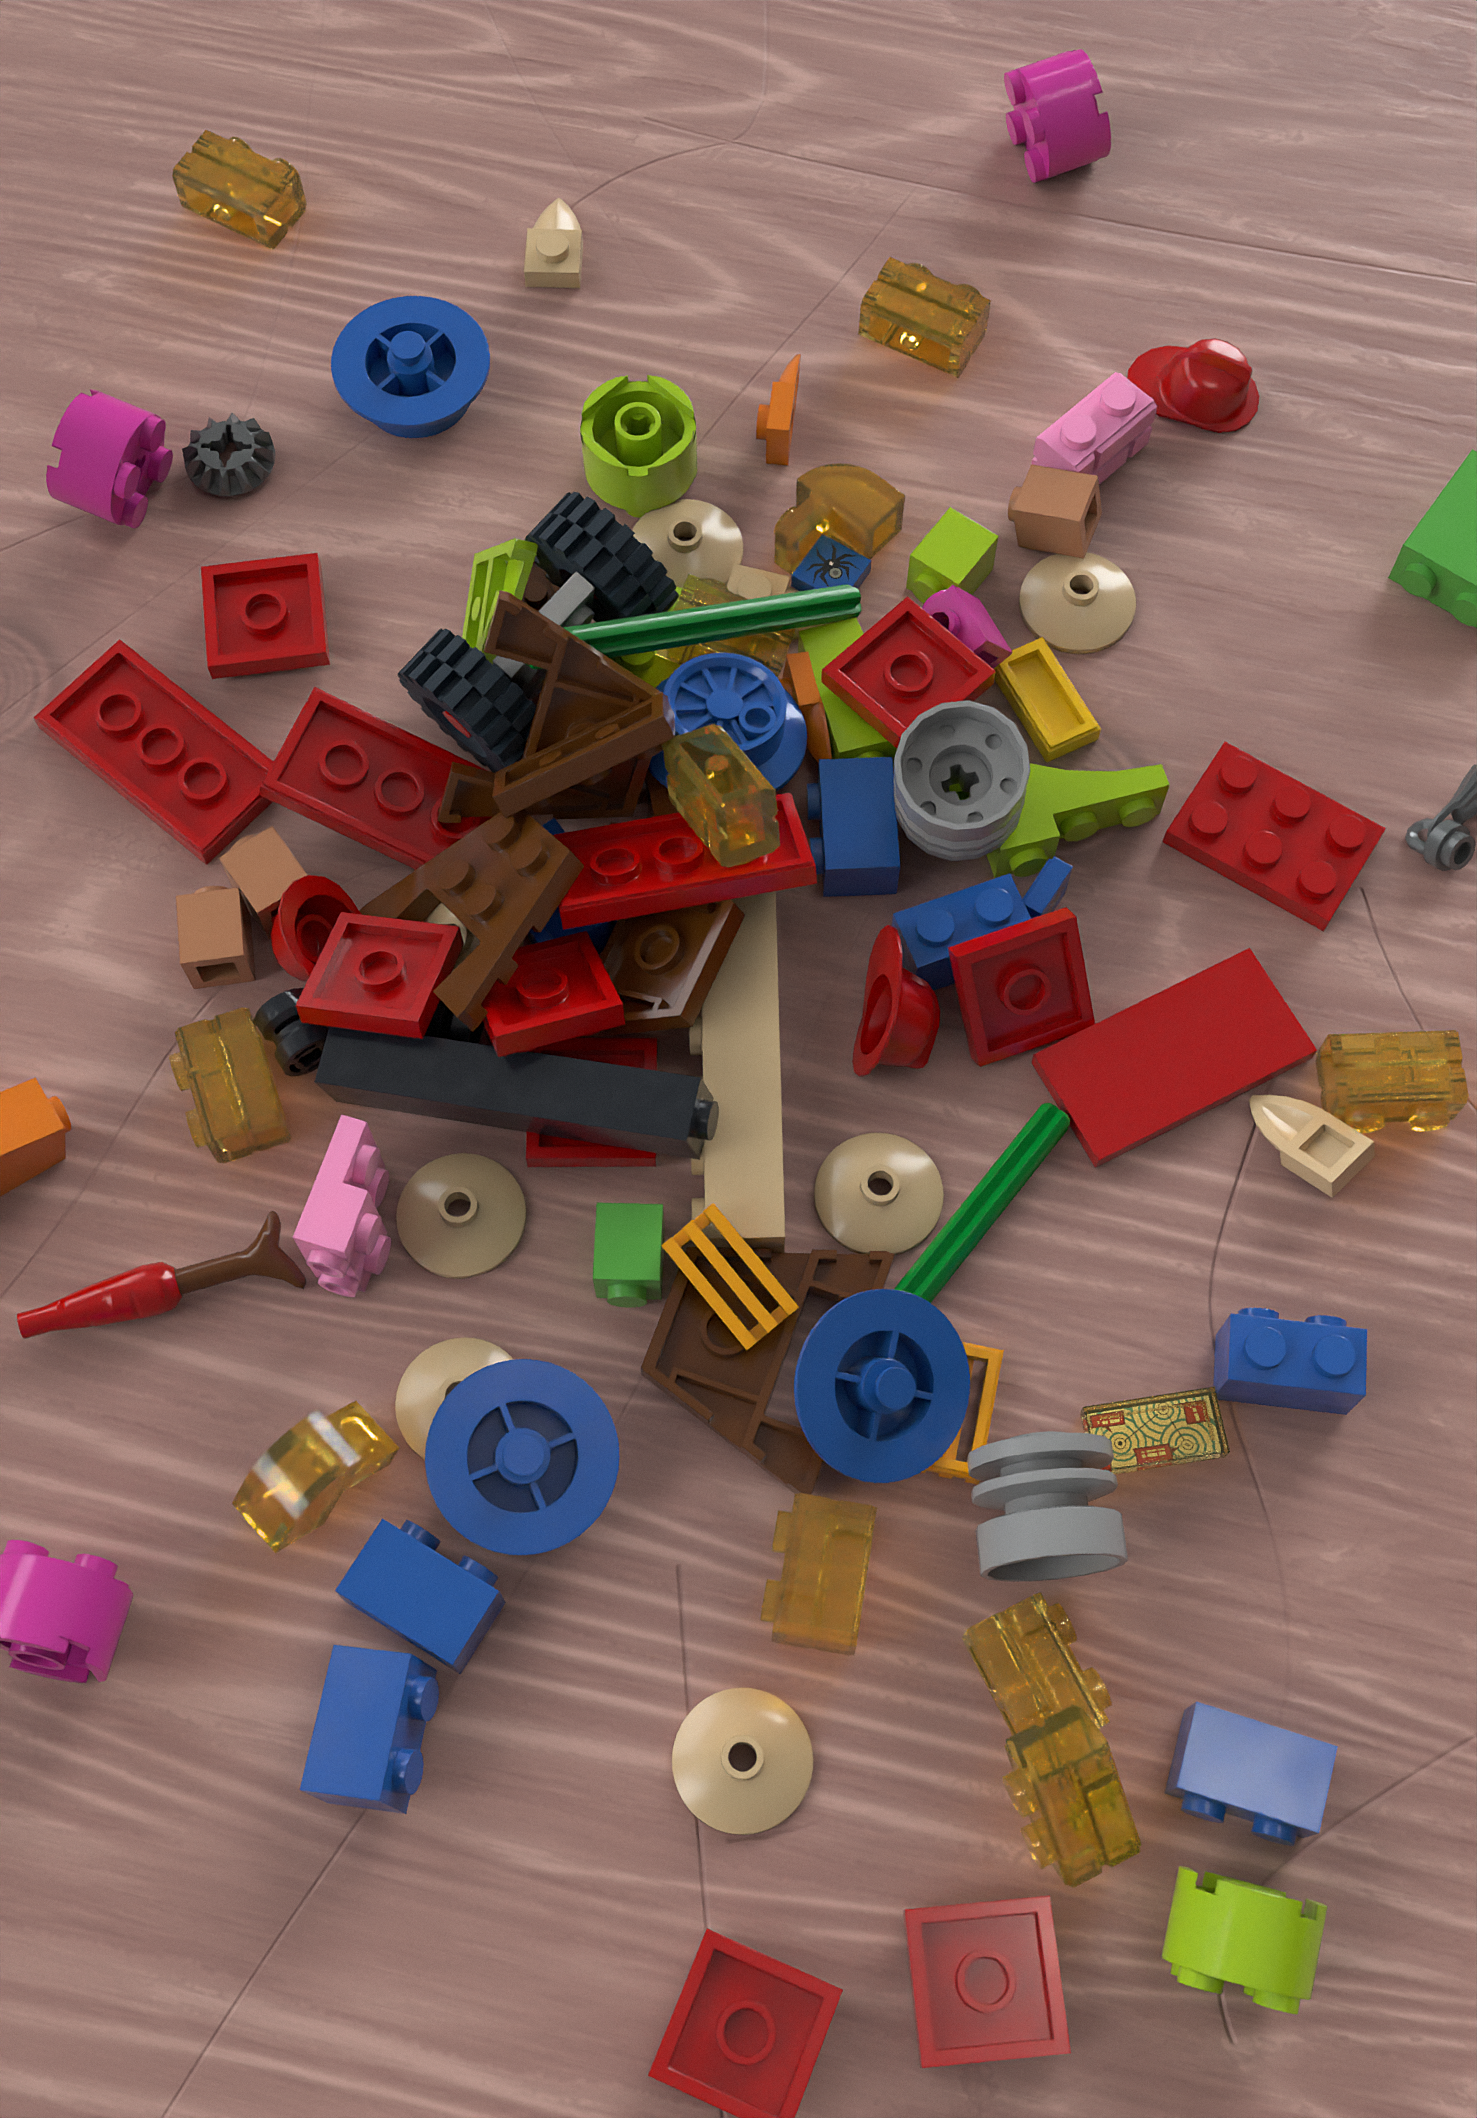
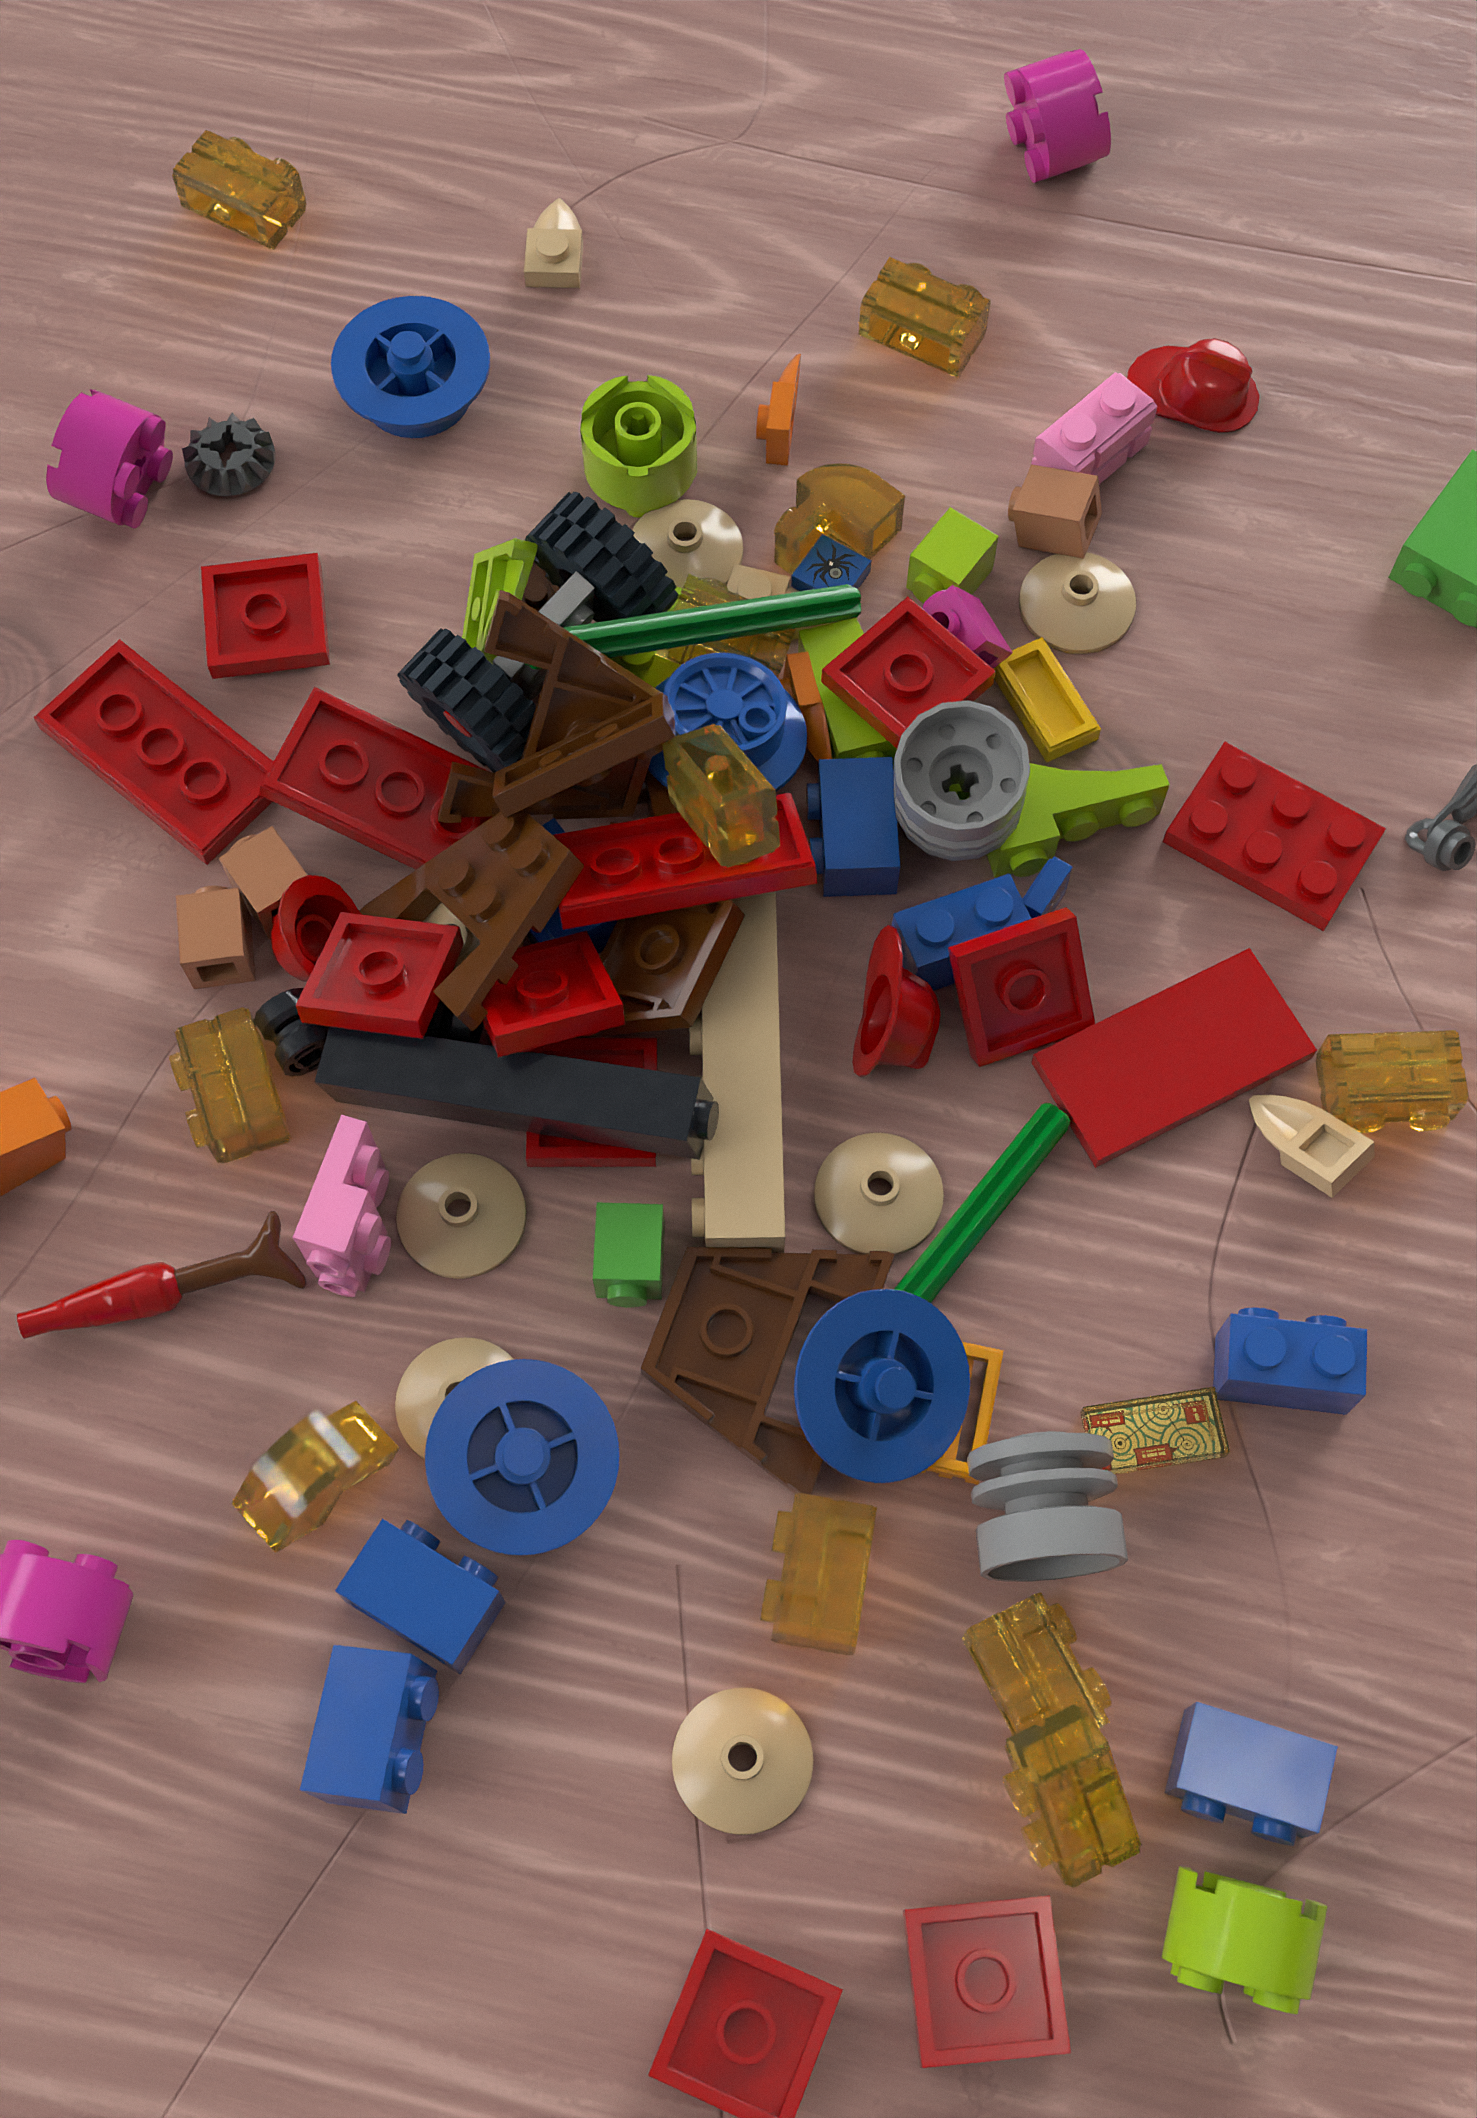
light orange tile [661,1203,799,1350] -> none

